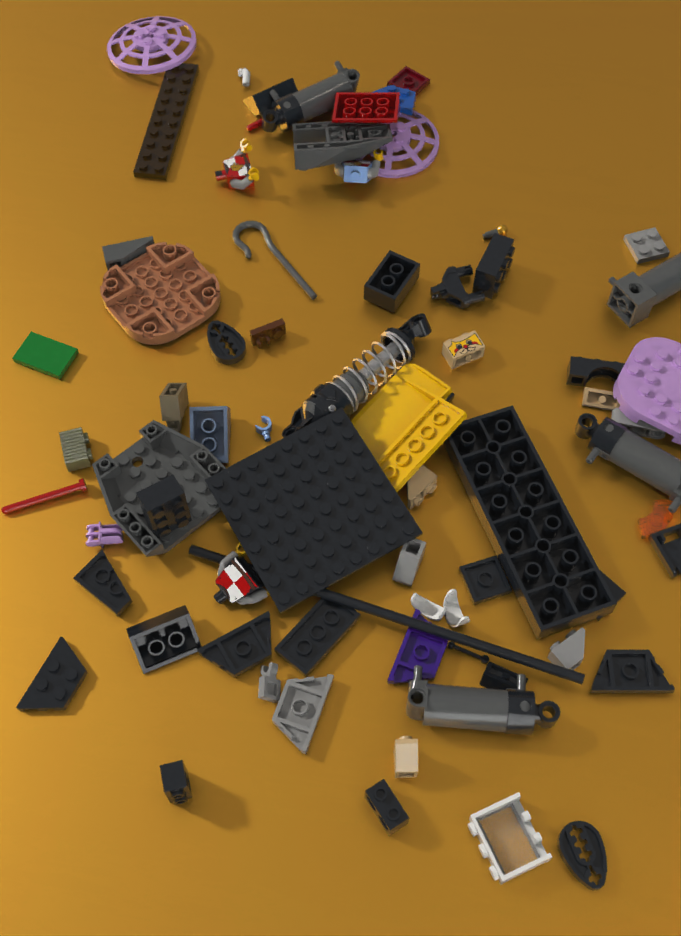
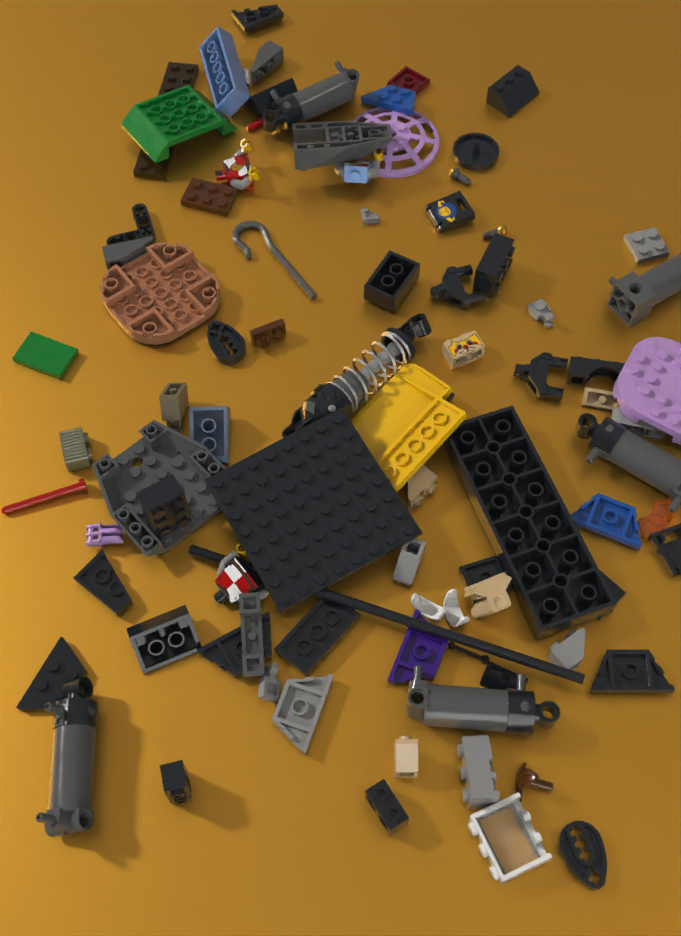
lavender dish [107,16,197,74] -> none
light blue piece [255,416,272,441] -> none
red slope [332,92,400,123] -> none
none -> dark grey piece [36,677,99,837]
none -> black beam [106,203,156,245]
none -> green slope [121,85,236,163]
none -> reddish brown plate [180,177,239,216]
none -> medium blue brick [199,26,250,117]
none -> black wing [231,4,284,32]
none -> dark grey slope [239,592,265,677]
none -> dark grey slope [251,40,284,84]
none -> light grey tile [361,208,380,225]
none -> black container [424,191,475,233]
none -> dark grey piece [449,167,471,185]
none -> black piece [452,133,499,171]
none -> light grey wedge [457,735,500,809]
none -> tan piece [464,571,512,619]
none -> black slope [486,65,539,118]
none -> black connector [514,352,568,400]
none -> reddish brown plant [515,762,553,801]
none -> light grey plate [526,299,555,329]
none -> blue wing [570,493,642,550]

